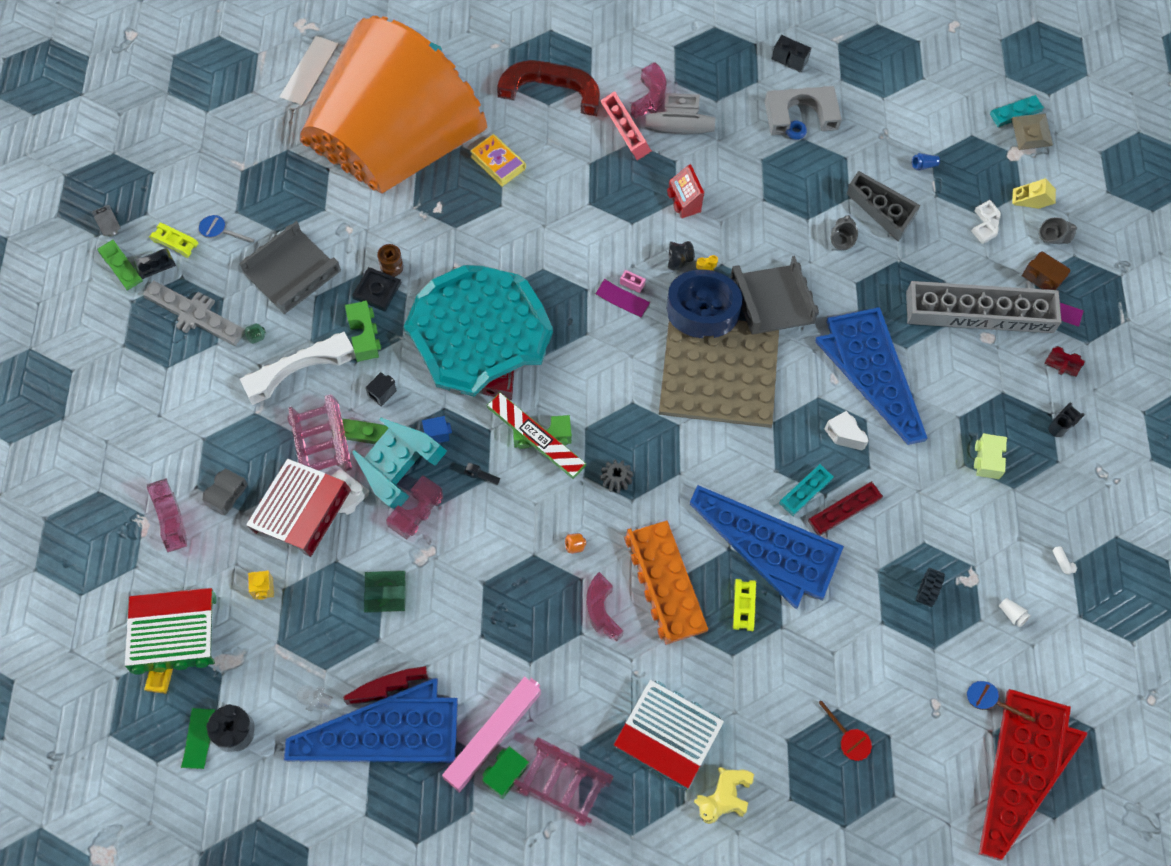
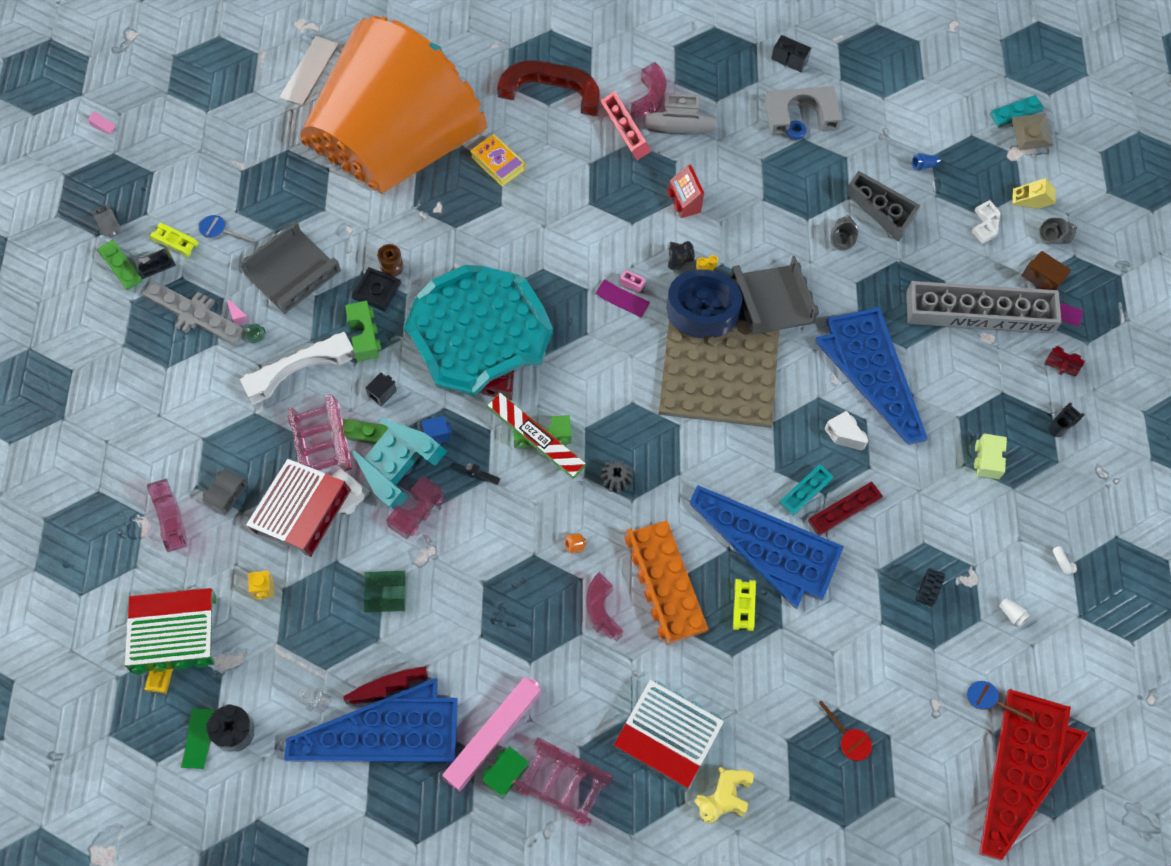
none -> bright pink piece [88,111,116,134]
none -> bright pink piece [227,300,248,325]

